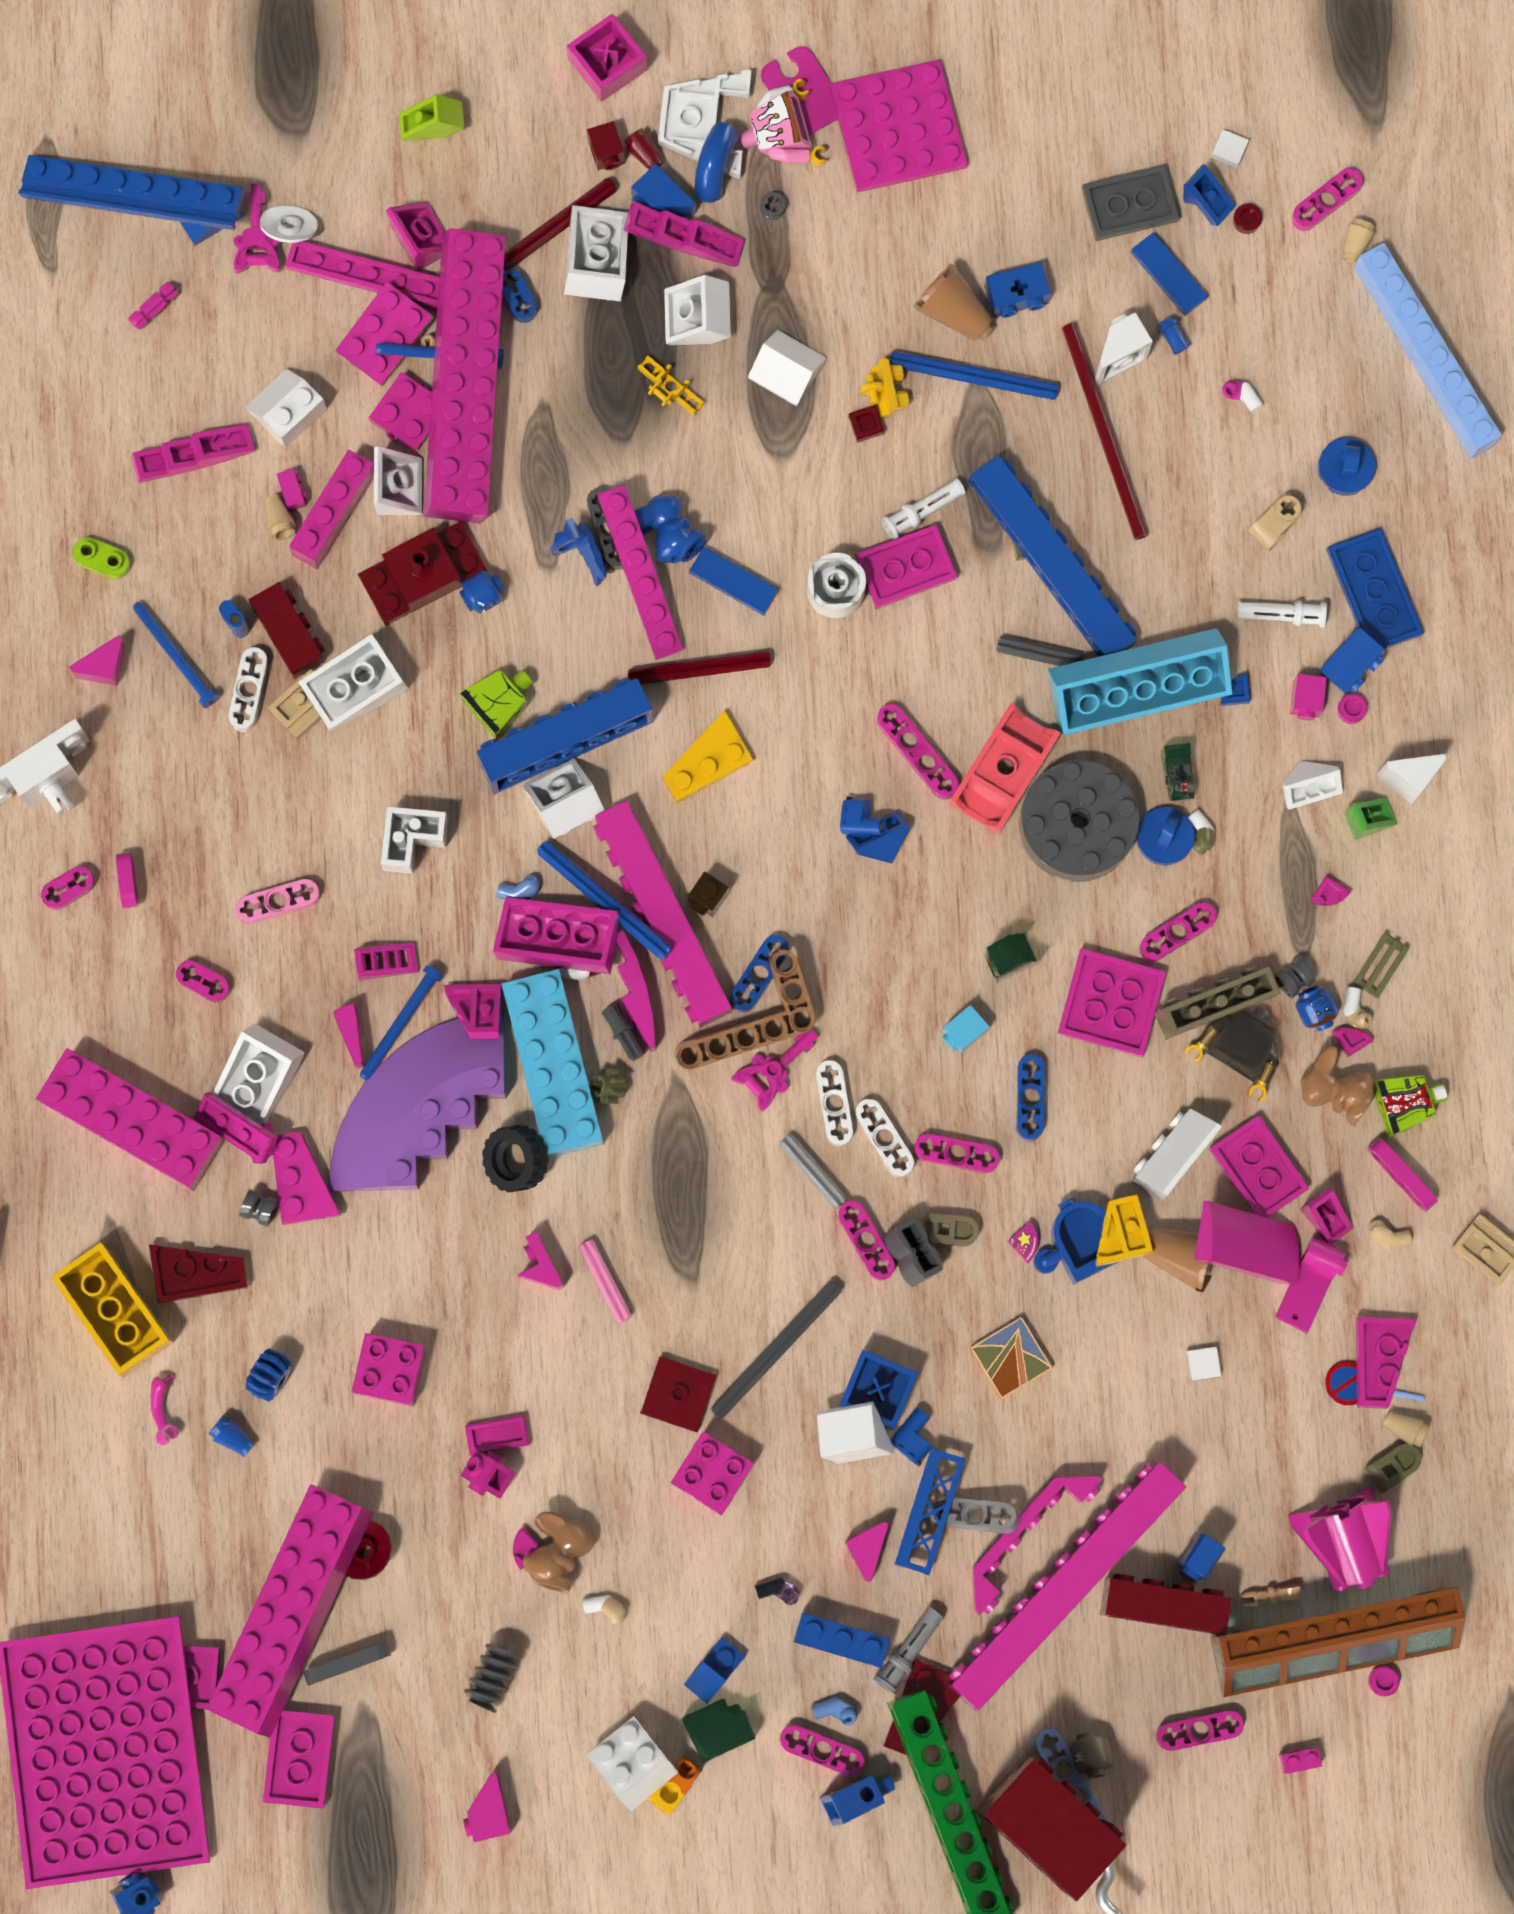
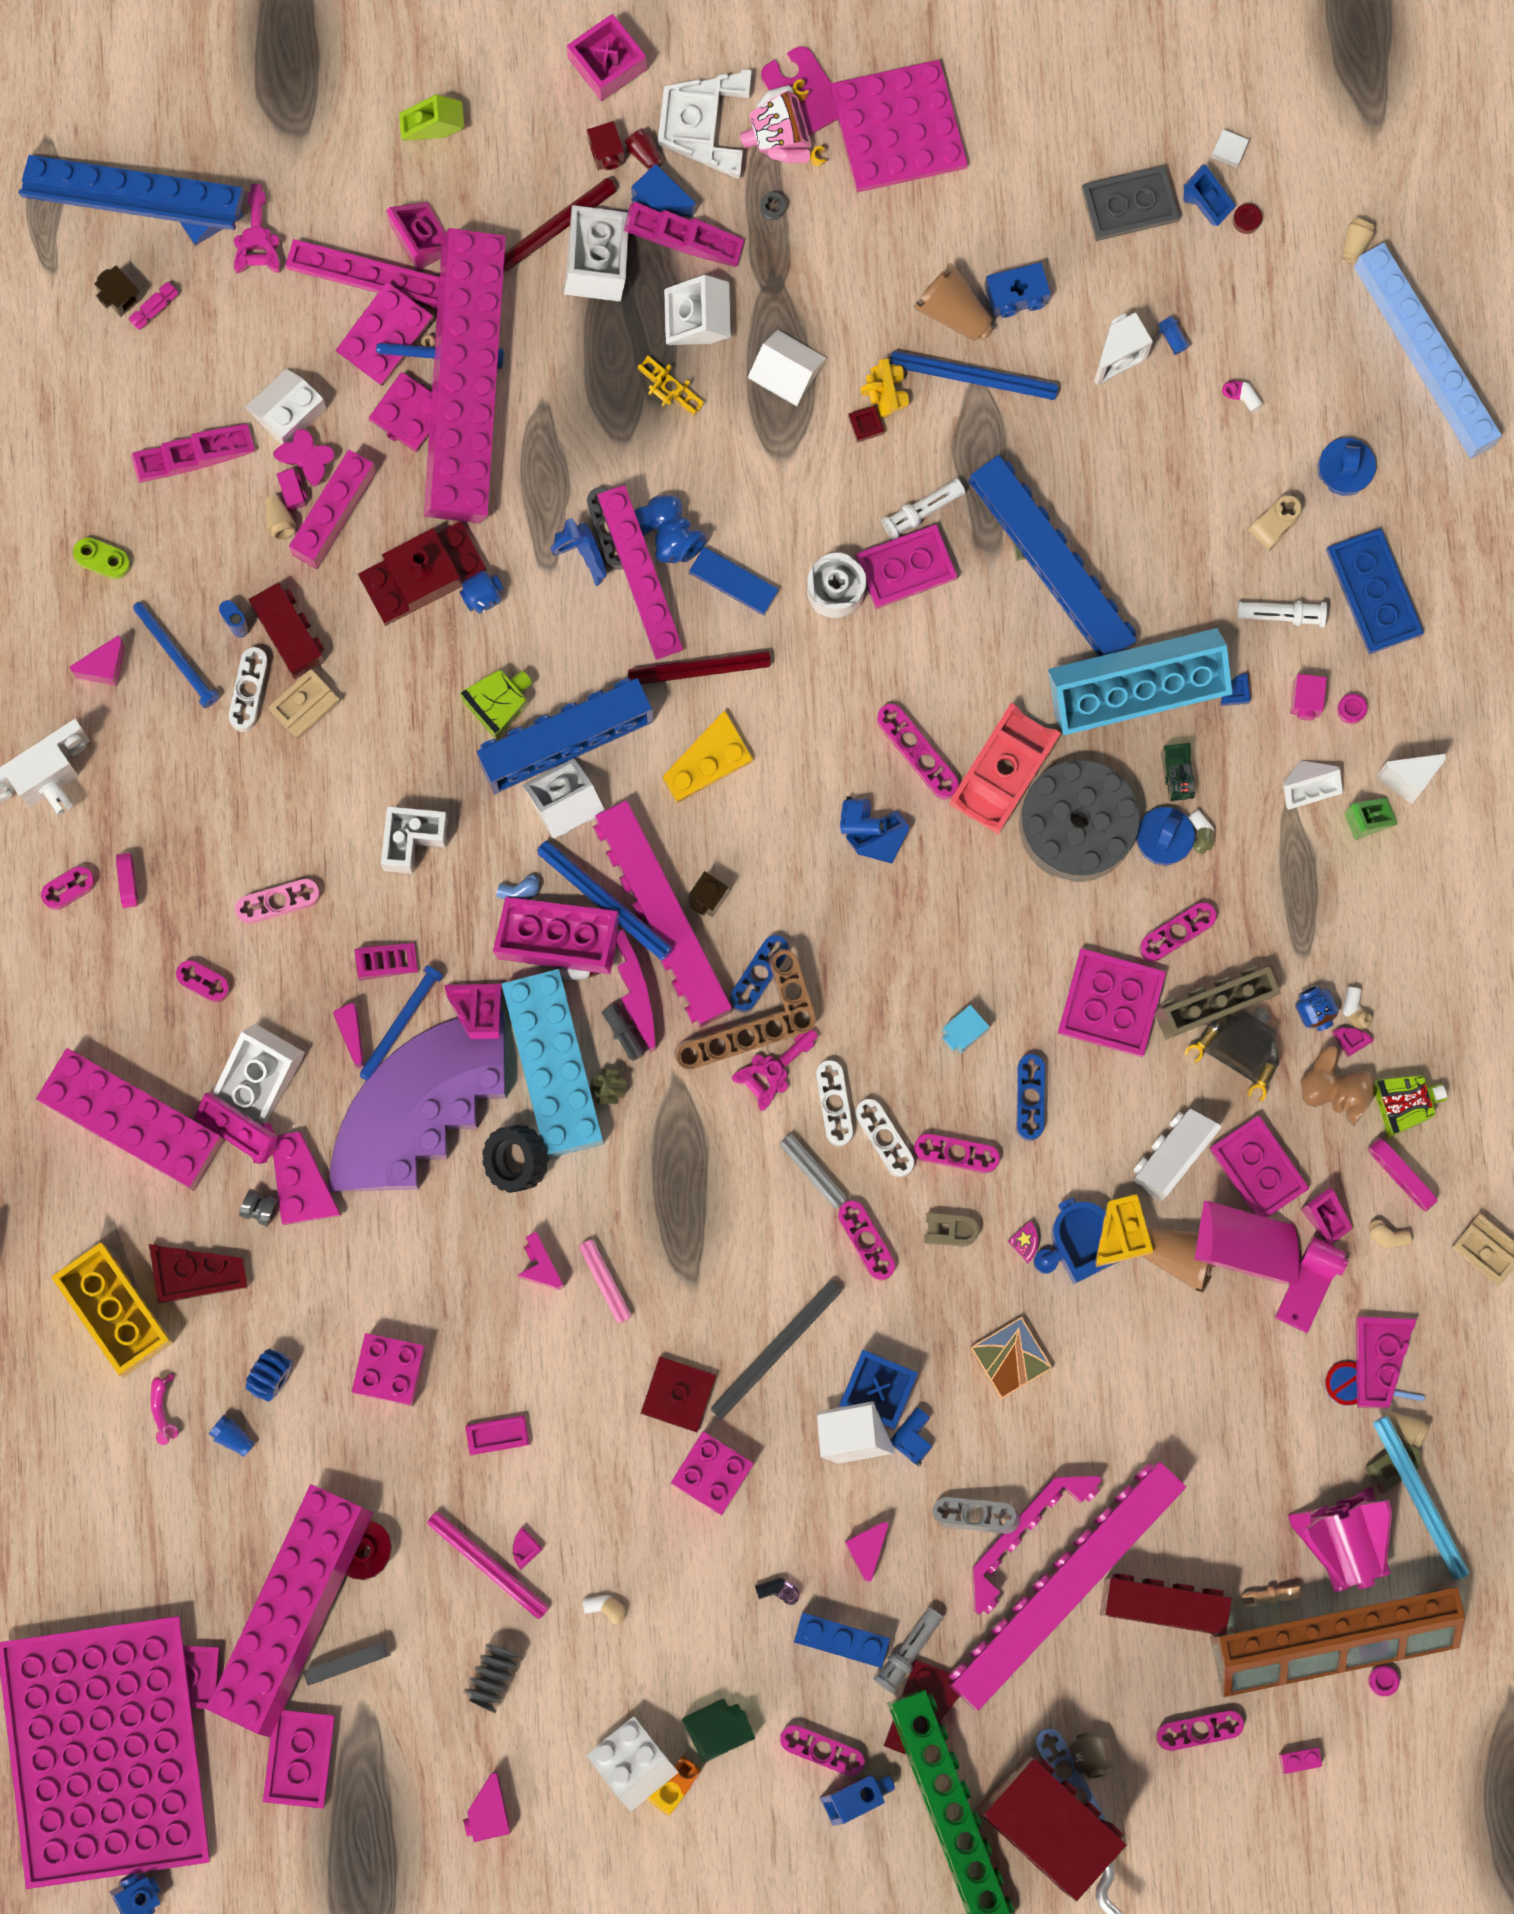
white dish [260,205,318,243] -> none
white slope [299,634,408,731] -> none
white slope [374,446,422,515] -> none
dark pink brick [460,1450,515,1499] -> none
blue beam [502,269,537,323] -> none
medium nougat animal [522,1512,594,1593] -> none
blue slope [684,1637,746,1704] -> none
blue cylinder [694,122,738,203] -> none
medium blue arm [812,1697,857,1726] -> none
dark grey brick [884,1217,943,1287] -> none
blue fence [894,1448,966,1575] -> none
clear green piece [984,932,1042,983] -> none
dark grey axle [997,636,1082,666] -> none
dark red piece [1062,323,1148,540] -> none
blue tile [1130,232,1208,316] -> none
blue brick [1177,1533,1226,1582] -> none
white tile [1186,1347,1221,1381] -> none
dark grey wheel [1274,958,1316,998] -> none
dark pink beam [1292,168,1363,231] -> none
dark pink tile [1310,876,1351,906] -> none
blue brick [1319,627,1385,695] -> none
olive tile [1353,933,1410,998] -> none
none -> dark brown brick [94,265,142,317]
none -> dark pink animal [273,429,335,487]
none -> dark pink axle [427,1512,549,1619]
none -> medium azure axle [1373,1416,1469,1580]

